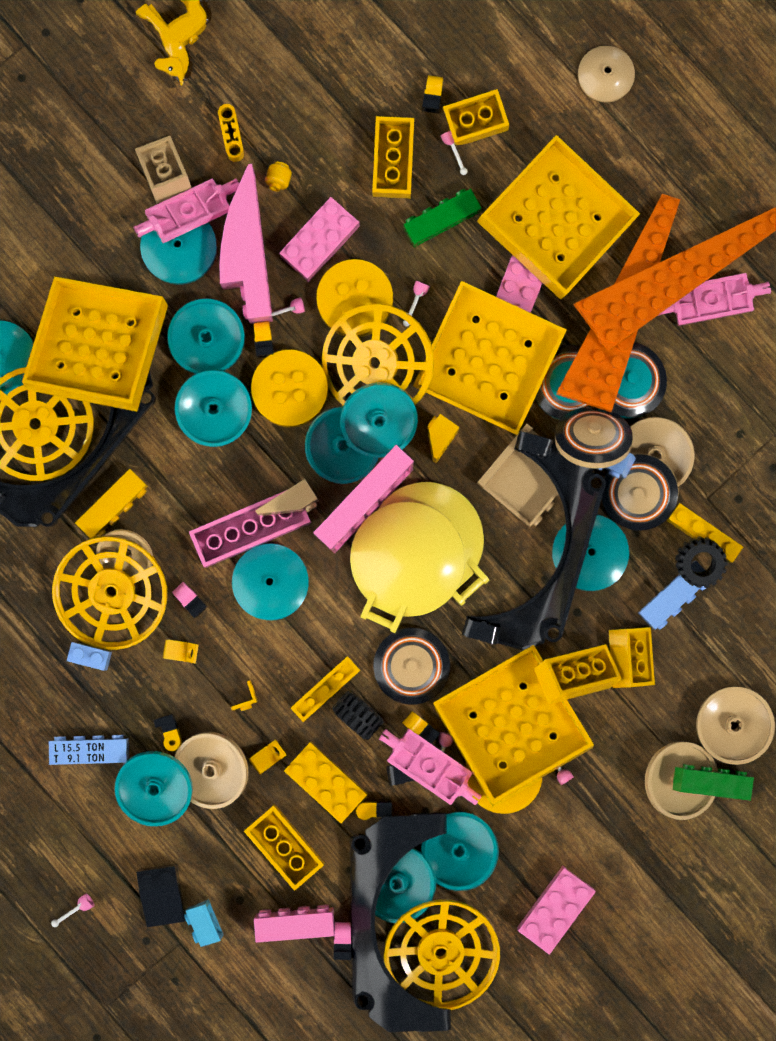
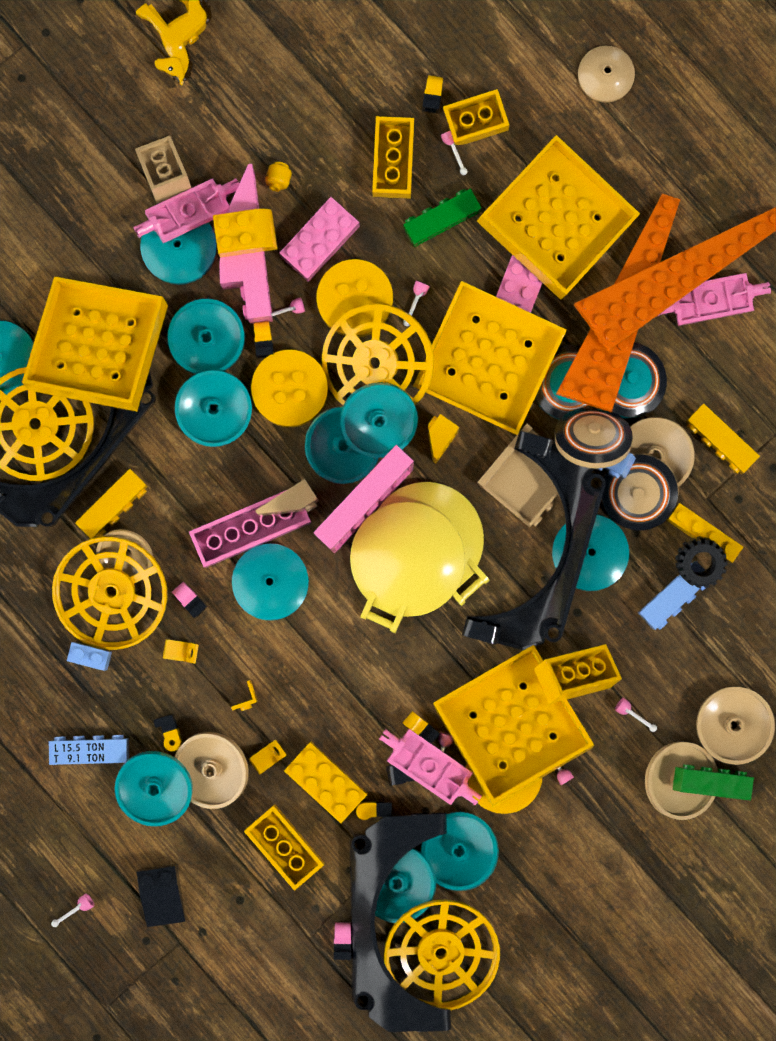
medium azure slope [184,899,224,947] -> none
yellow beam [218,104,244,162] -> none
bright pink brick [254,905,335,943] -> none
yellow plate [291,656,360,722] -> none
black tyre [332,691,384,740] -> none
dish [373,628,450,705] -> none
bright pink brick [517,866,596,955] -> none
yellow slope [609,627,655,688] -> none
none -> yellow brick [213,209,277,258]
none -> hinge [615,698,657,732]
none -> yellow brick [686,404,760,474]

